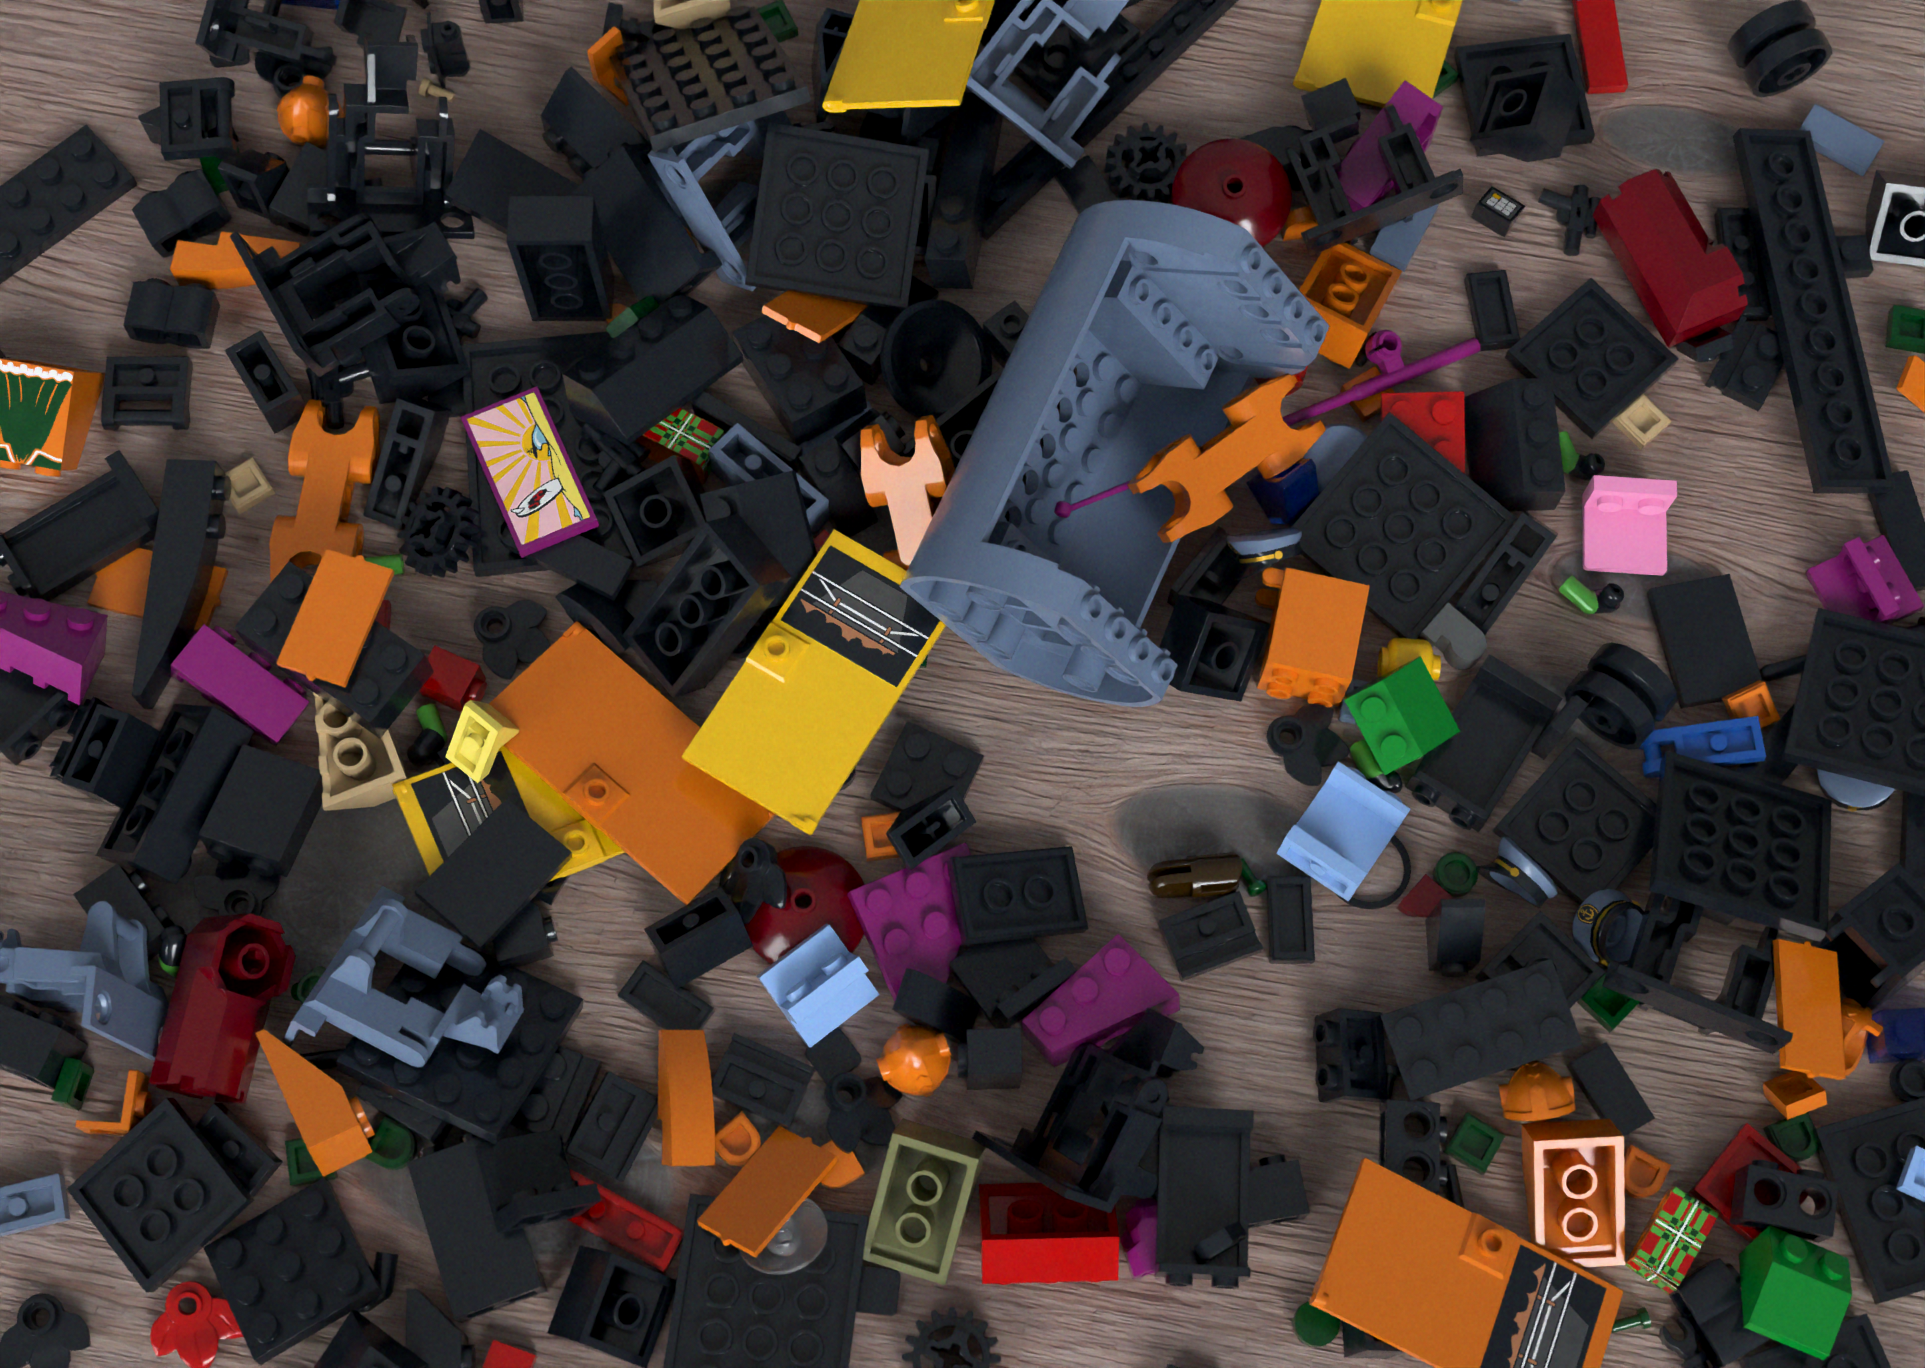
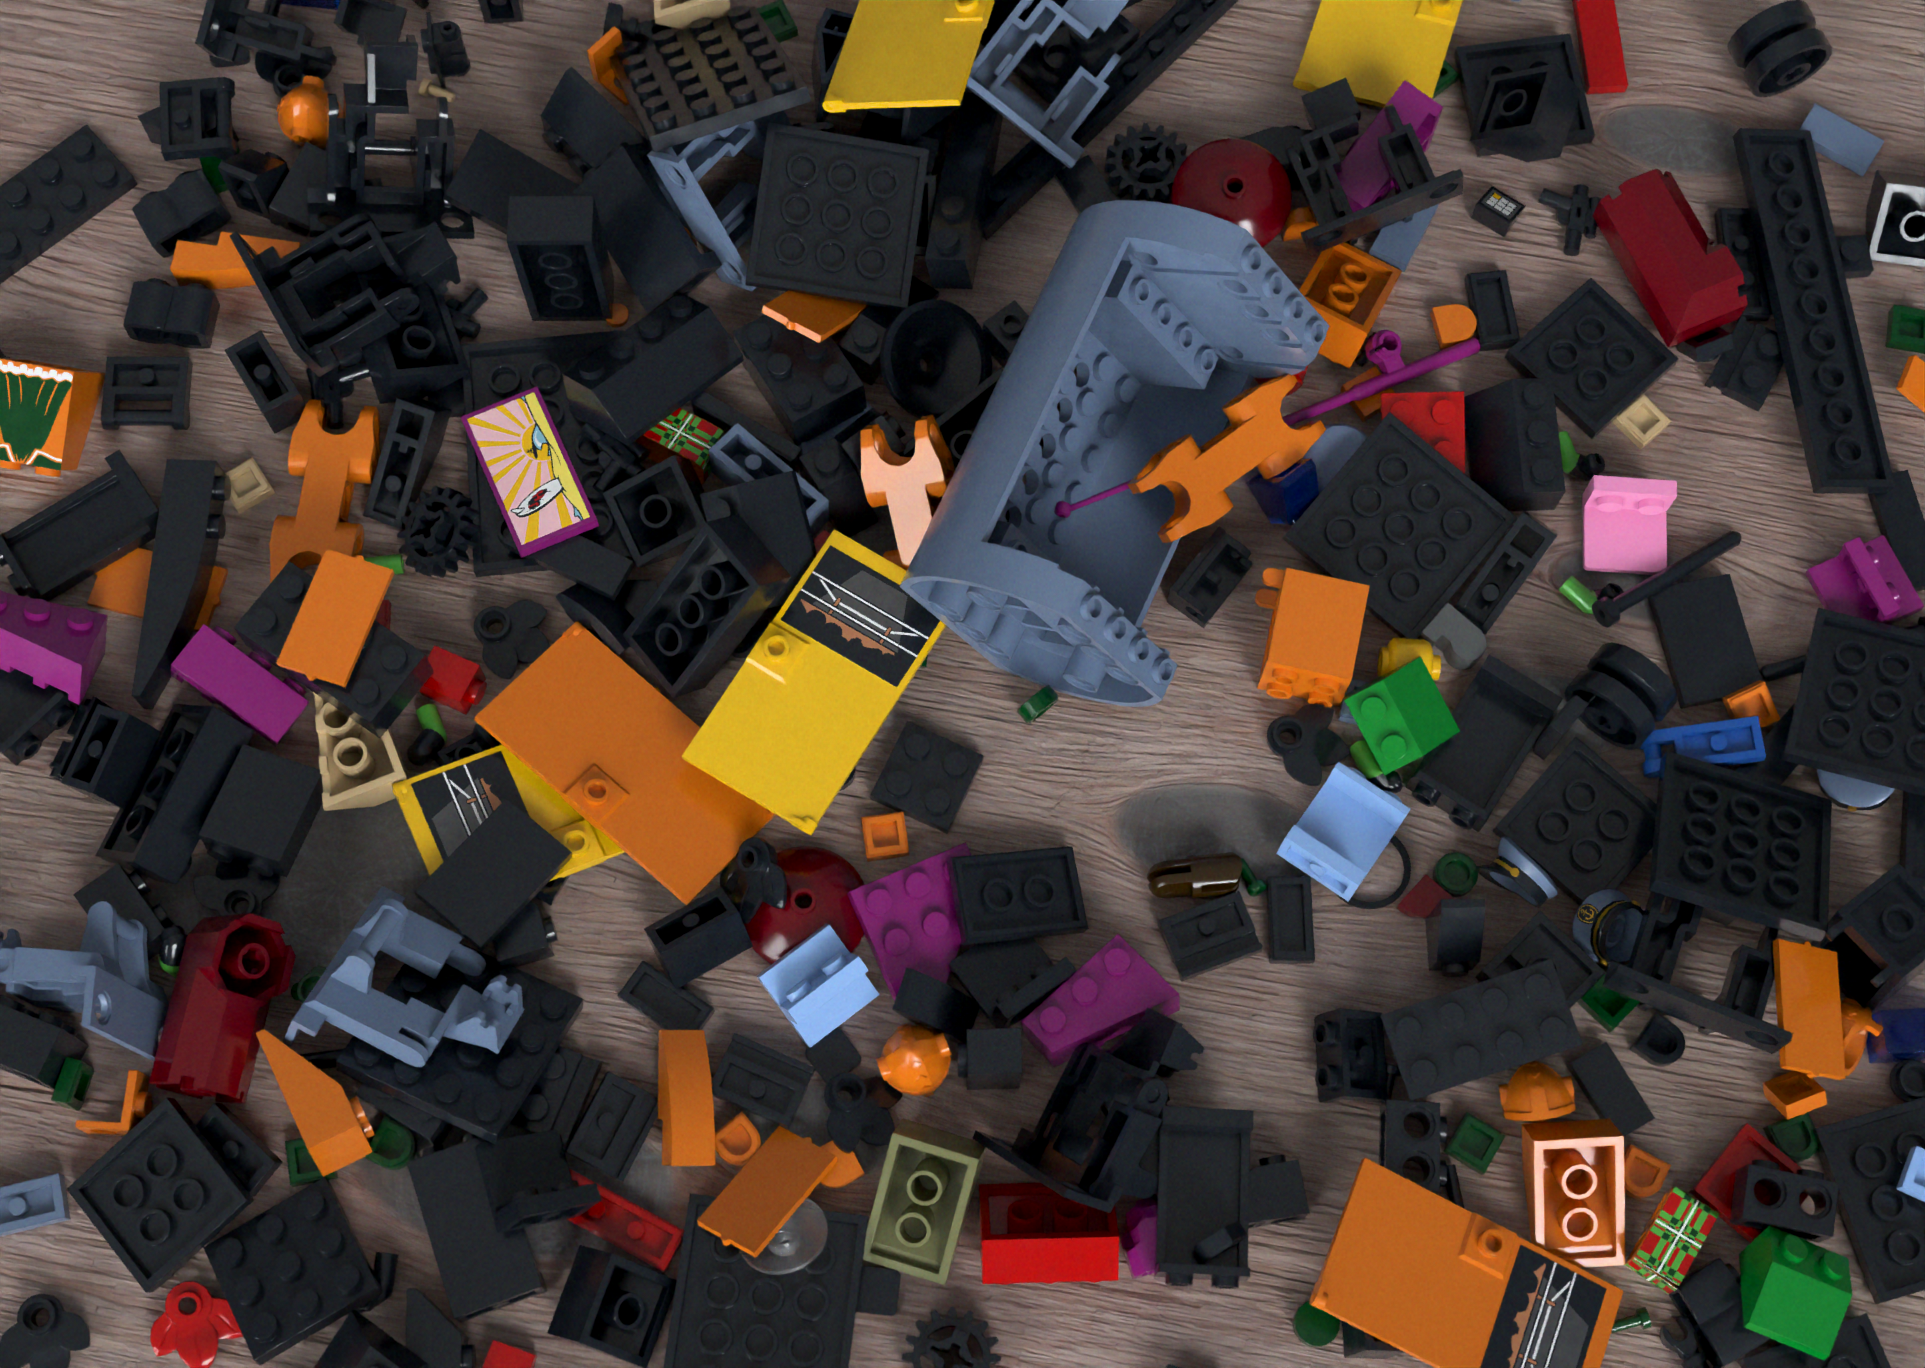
light yellow slope [445,700,520,783] -> none
dark green tile [606,296,659,339] -> none
black slope [886,786,976,870] -> none
black slope [1159,594,1271,702] -> none
piece [1225,527,1302,580] -> none
none -> dark green tile [1017,685,1059,723]
none -> orange tile [1430,304,1477,349]
none -> black bar [1592,531,1742,628]
none -> black tile [1630,1012,1685,1067]

